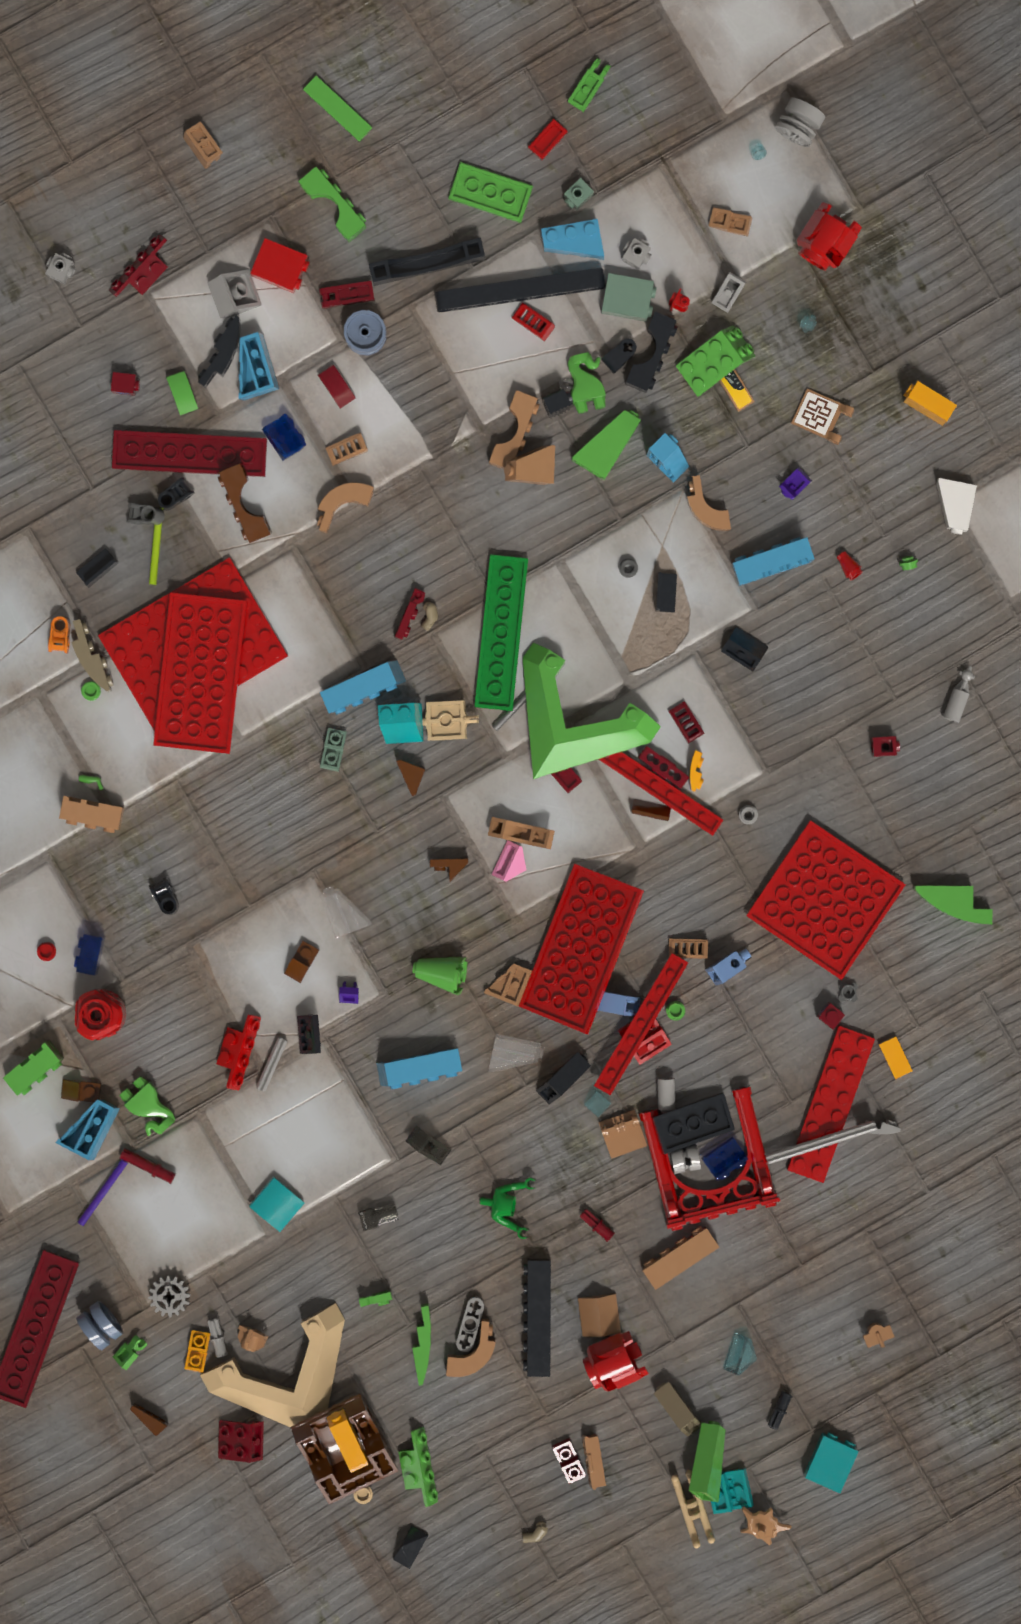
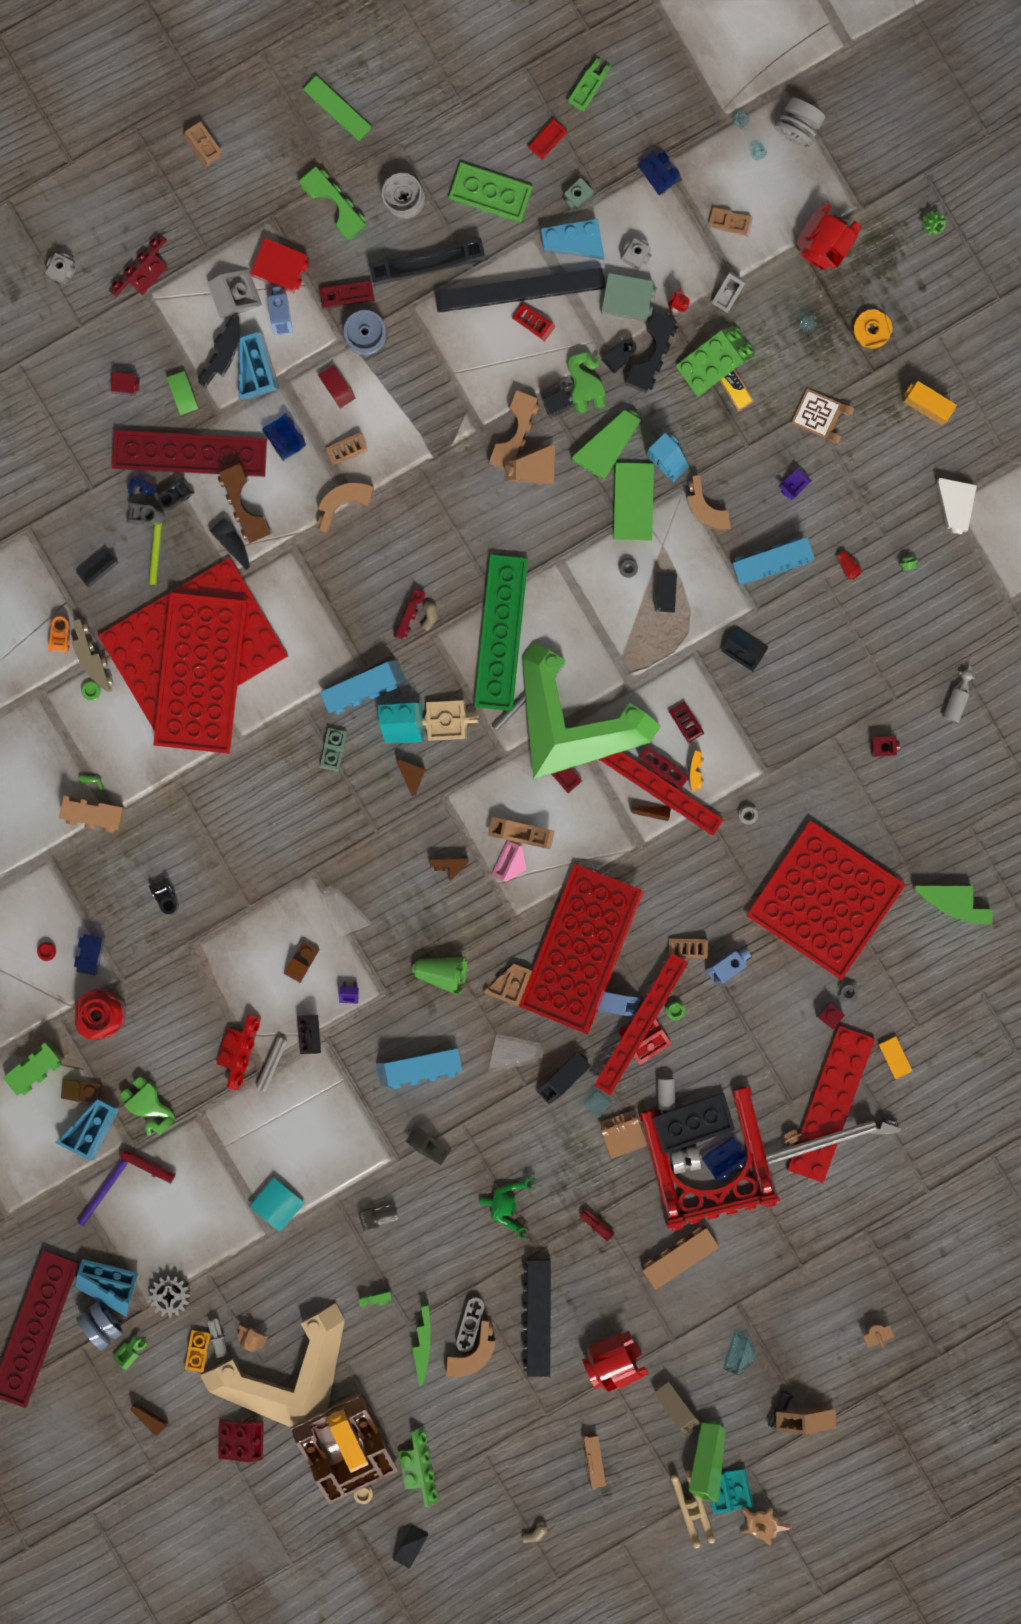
slope [552,1438,586,1484] -> none
medium nougat slope [578,1293,621,1337] -> none
teal brick [804,1432,859,1493] -> none
none -> dark azure wedge [76,1259,138,1317]
none -> clear blue bracket [127,476,158,497]
none -> black piece [209,517,250,570]
none -> medium blue torso [268,287,293,336]
none -> light grey wheel [382,173,425,219]
none -> bright green tile [614,463,654,541]
none -> clear blue bracket [637,149,682,196]
none -> clear light blue hinge [733,111,750,129]
none -> medium nougat slope [776,1407,836,1435]
none -> medium nougat plate [783,1129,801,1146]
none -> light orange plate [853,309,892,349]
none -> bright green gear [921,211,946,235]

